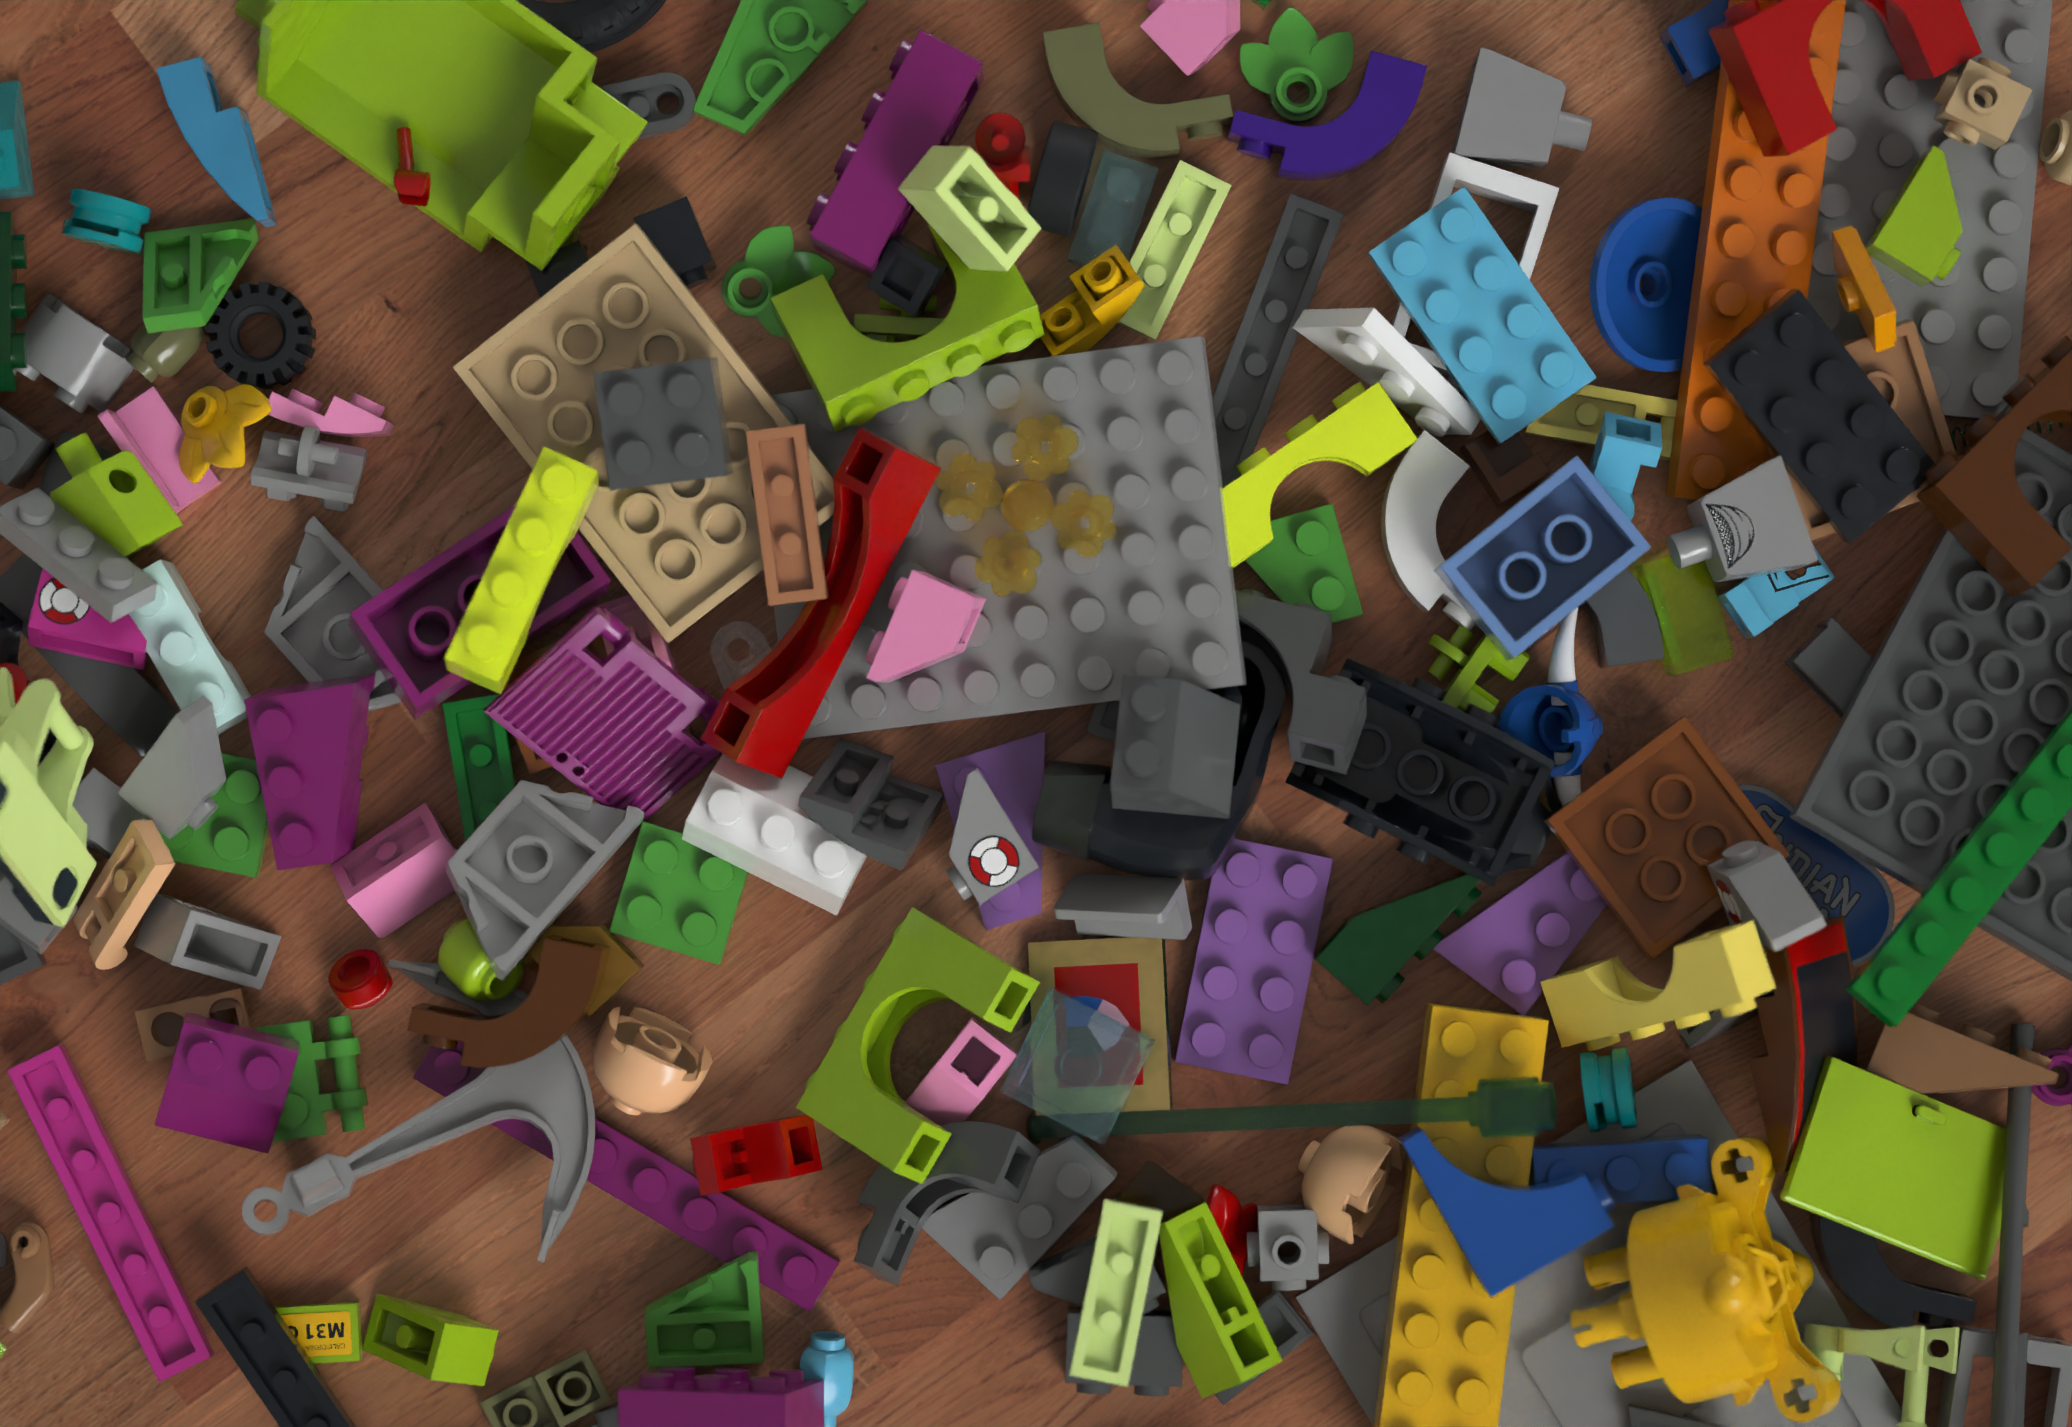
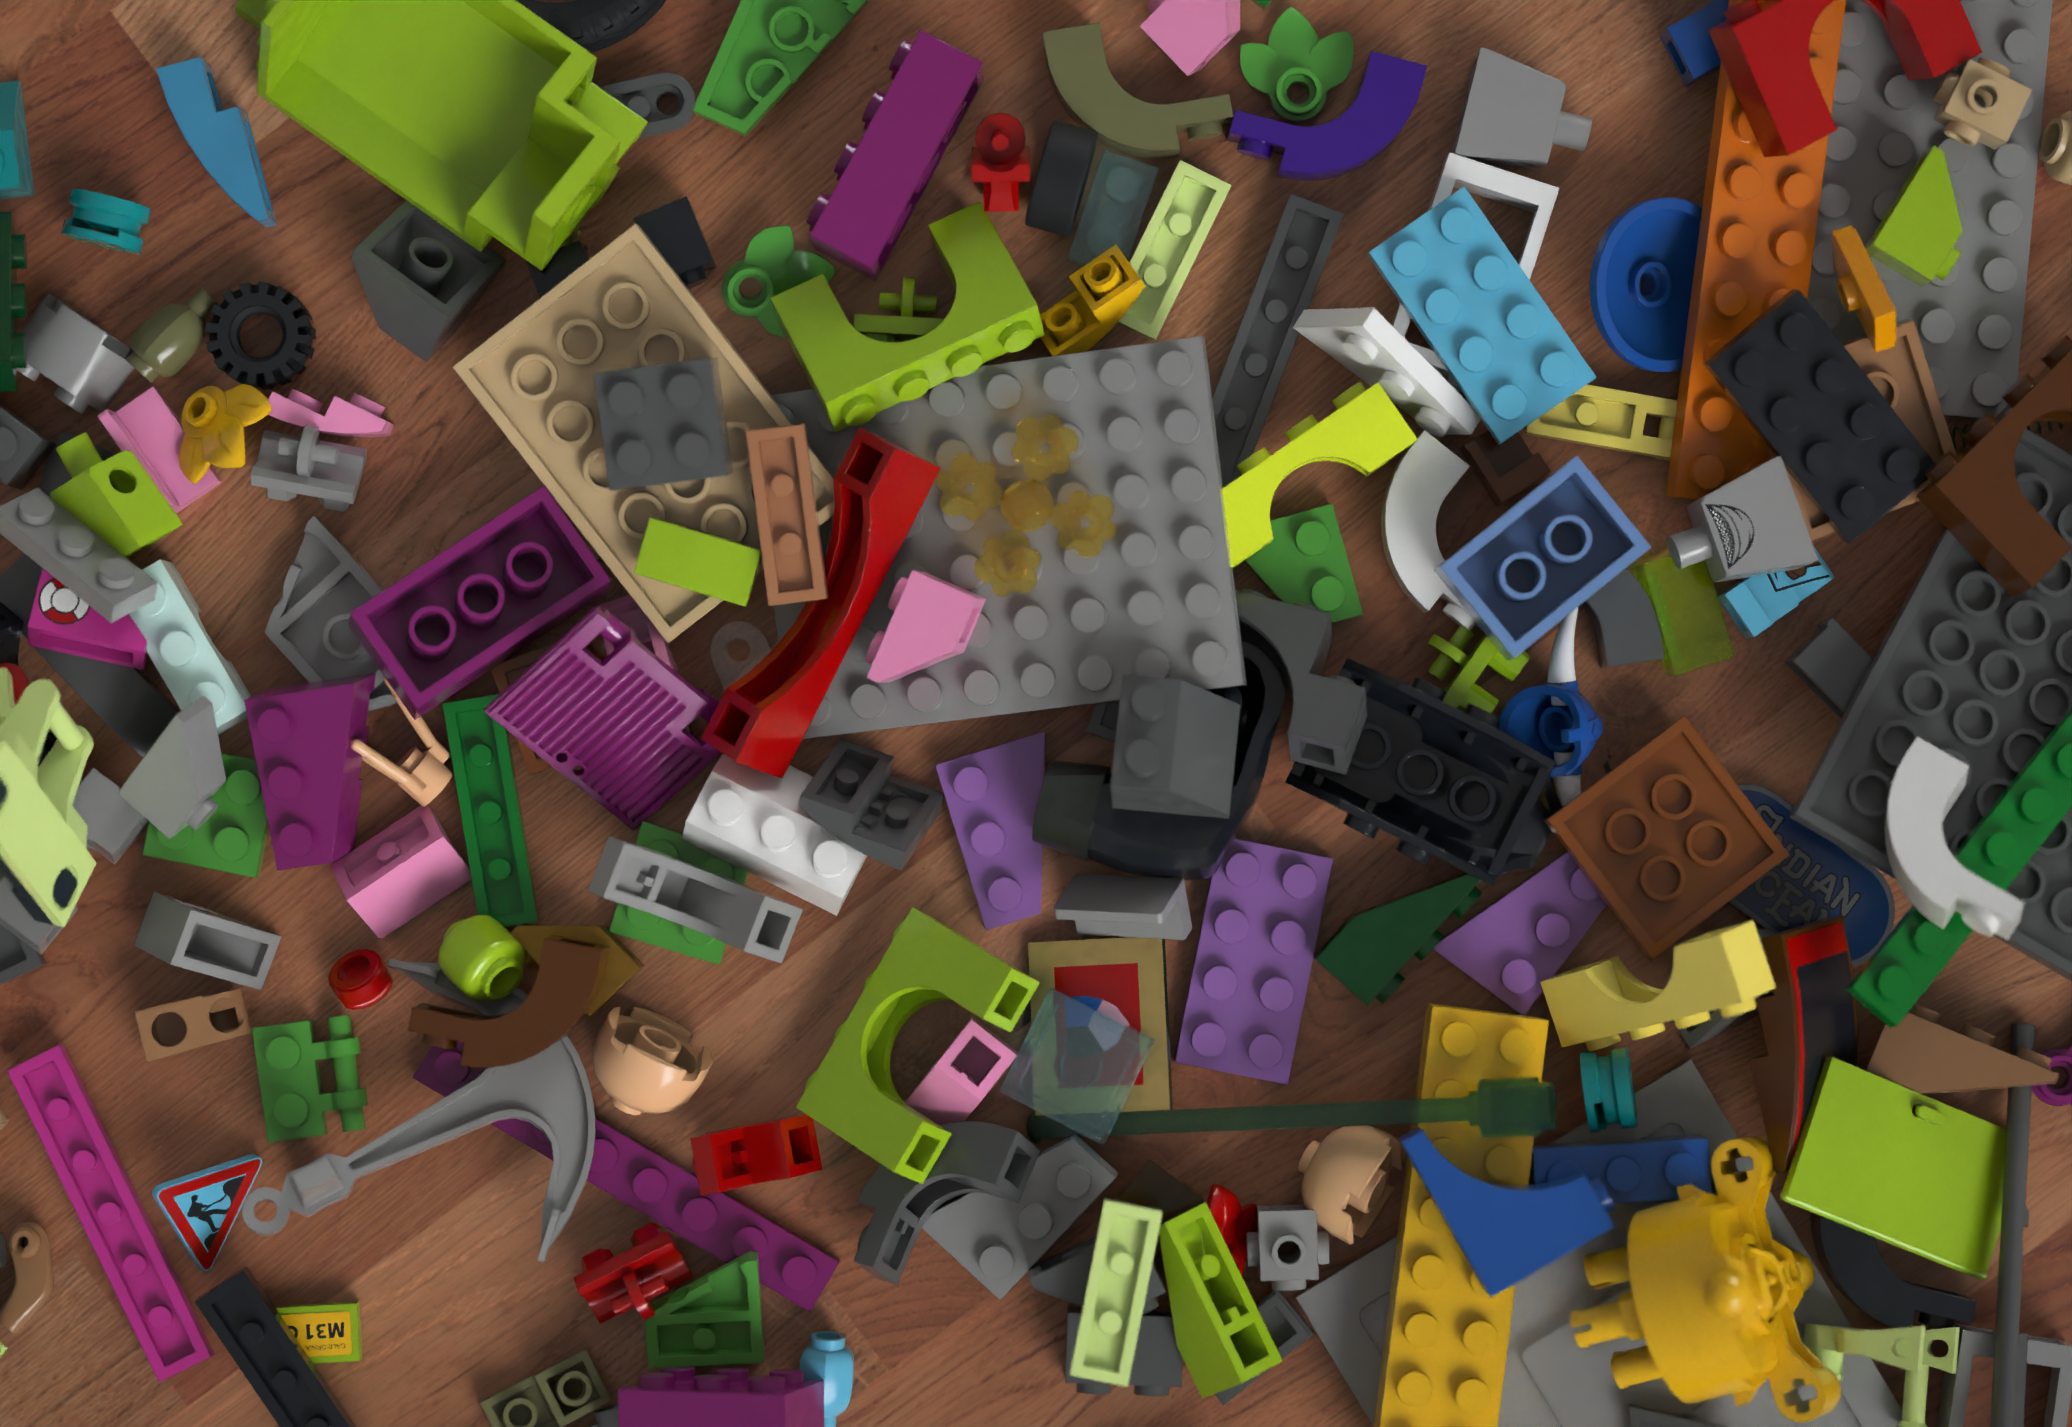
light nougat plate [73,820,175,970] -> none
bright green wing [142,218,259,333] -> none
magenta slope [155,1012,299,1154] -> none
lime slope [362,1294,499,1386] -> none
red hand [394,127,431,206] -> none
neon yellow arch [444,447,599,694] -> none
light grey wing [445,780,645,980] -> none
black tile [867,234,948,317] -> none
yellowish green brick [898,146,1041,271] -> none
light grey slope [946,769,1039,904] -> none
medium azure leg [1588,412,1662,521] -> none
light grey slope [1707,840,1827,952] -> none
none -> piece [152,1154,262,1272]
none -> light nougat plant [350,677,454,807]
none -> dark grey slope [351,200,506,362]
none -> red hips [573,1222,693,1324]
none -> light grey arch [588,836,803,963]
none -> lime tile [634,517,762,607]
none -> white arch [1885,737,2024,940]

